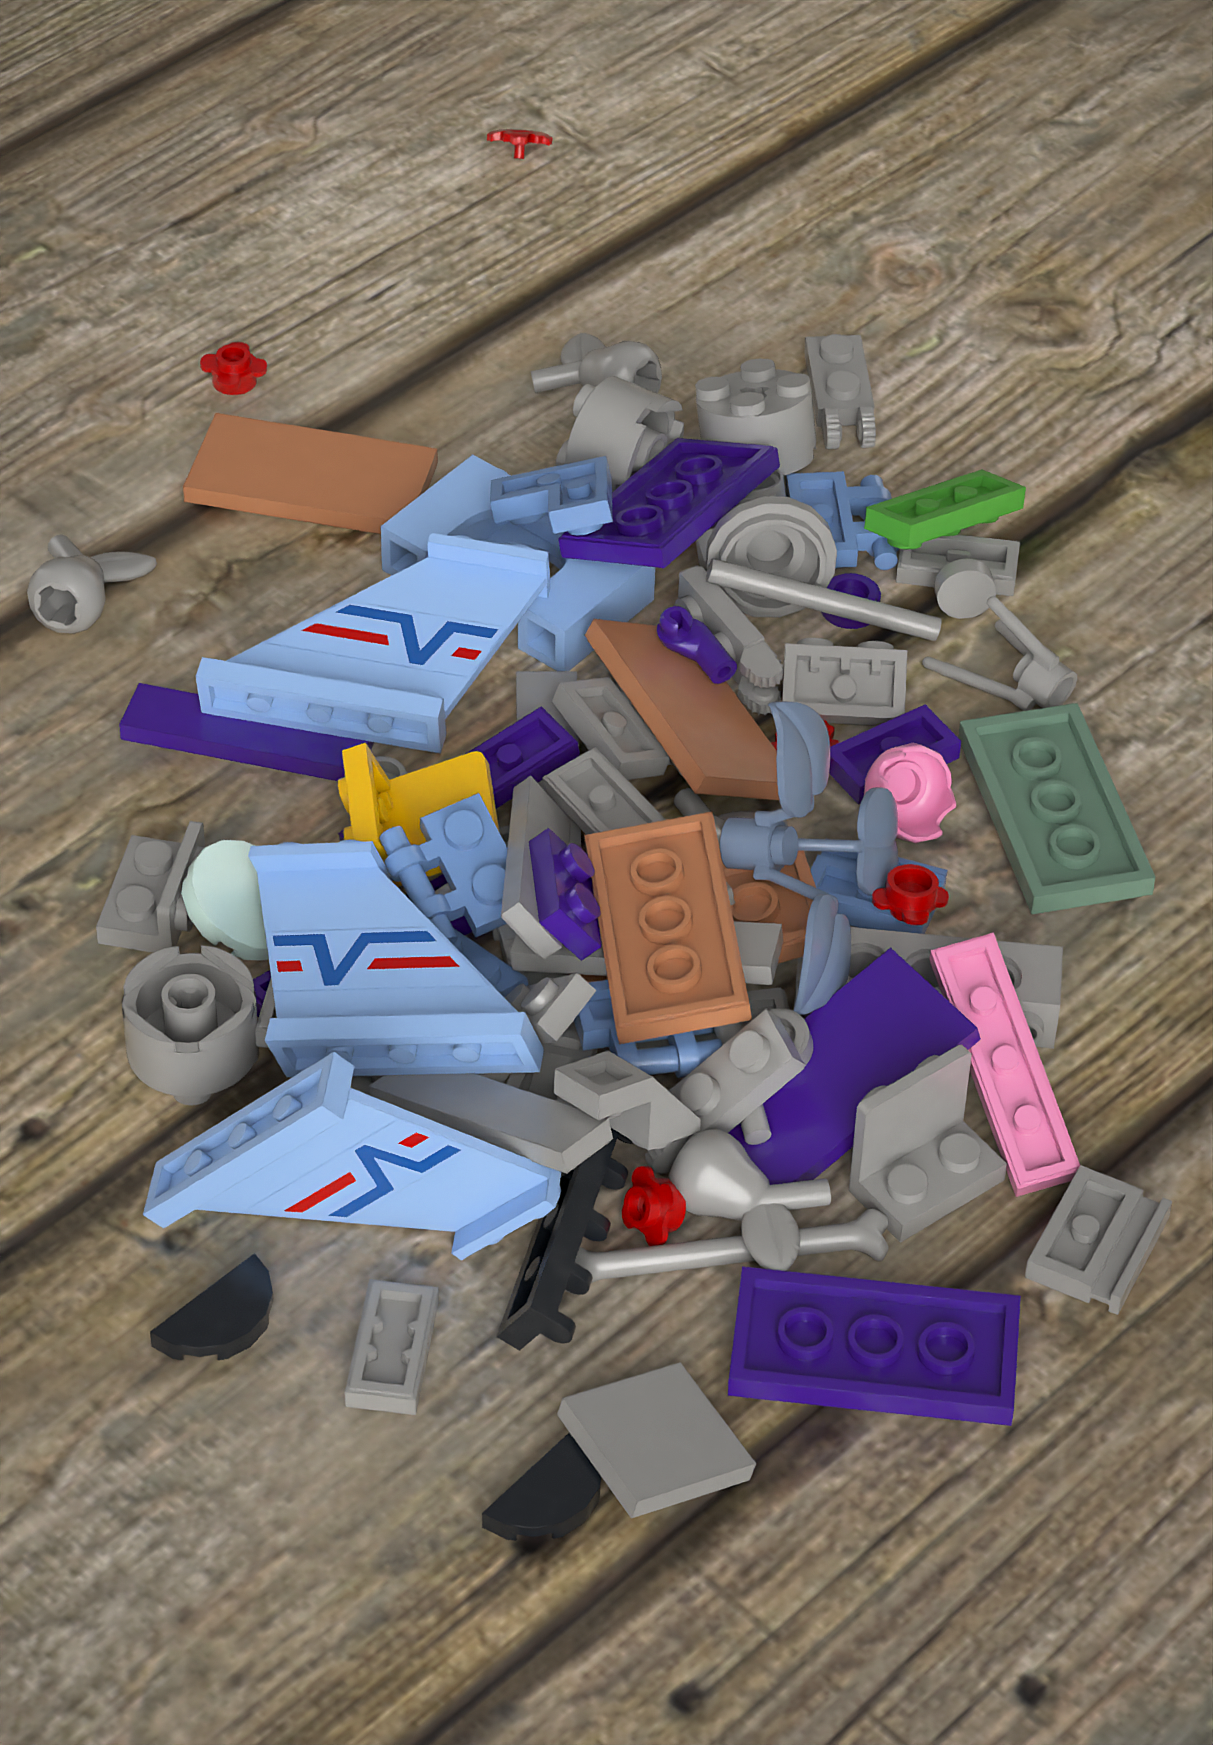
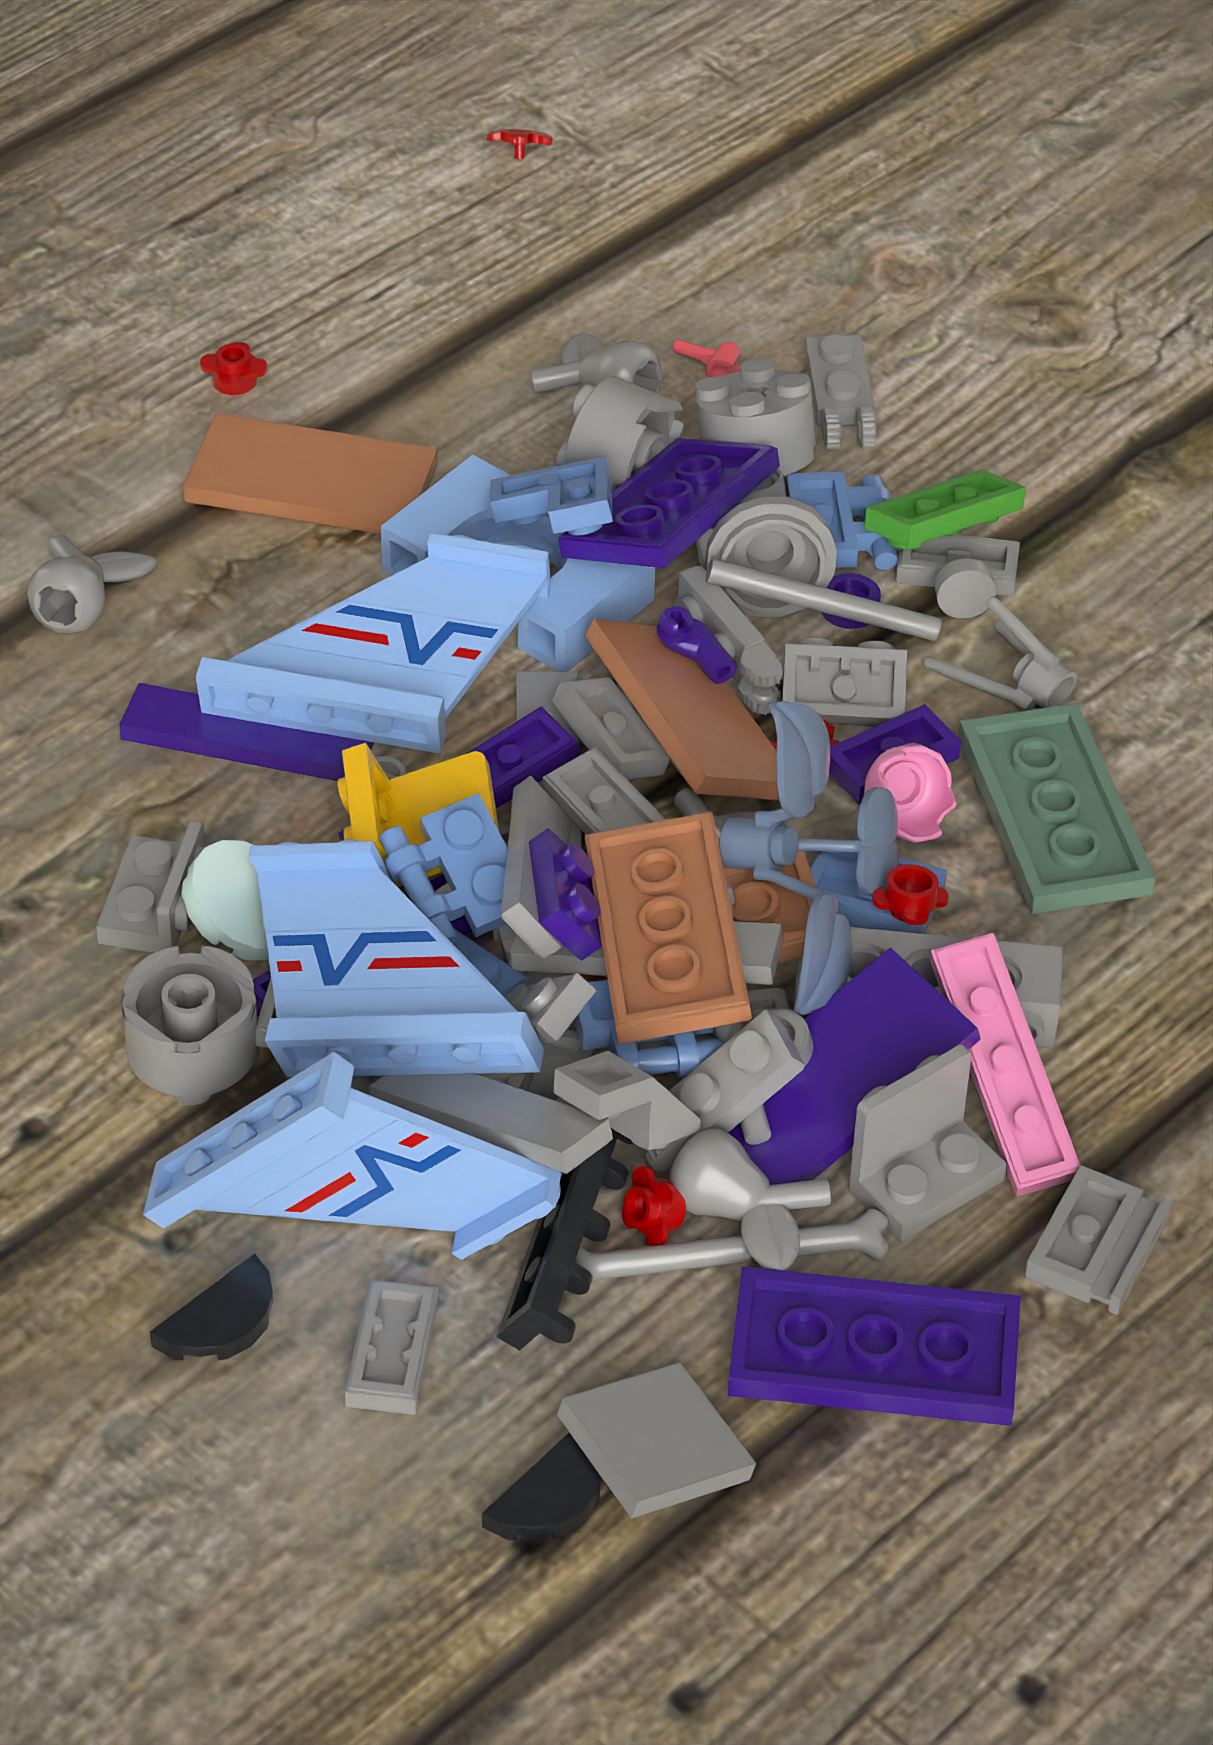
none -> coral hand [673,339,741,377]

